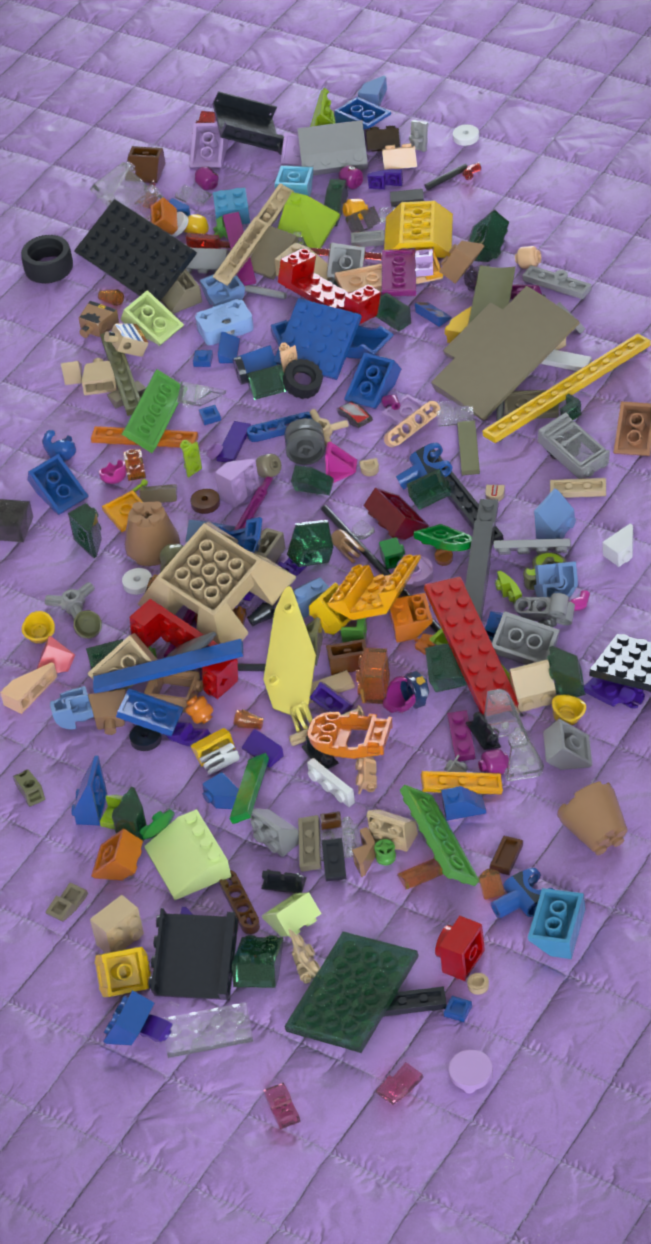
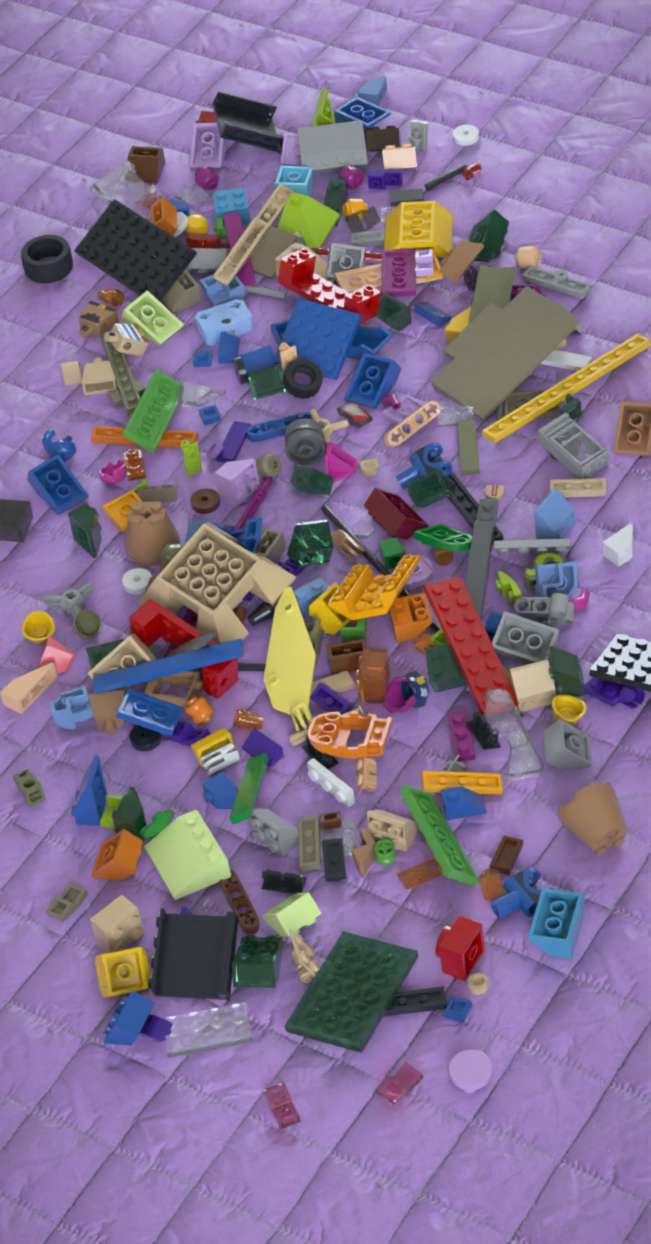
magenta head [478,749,510,775] -> none

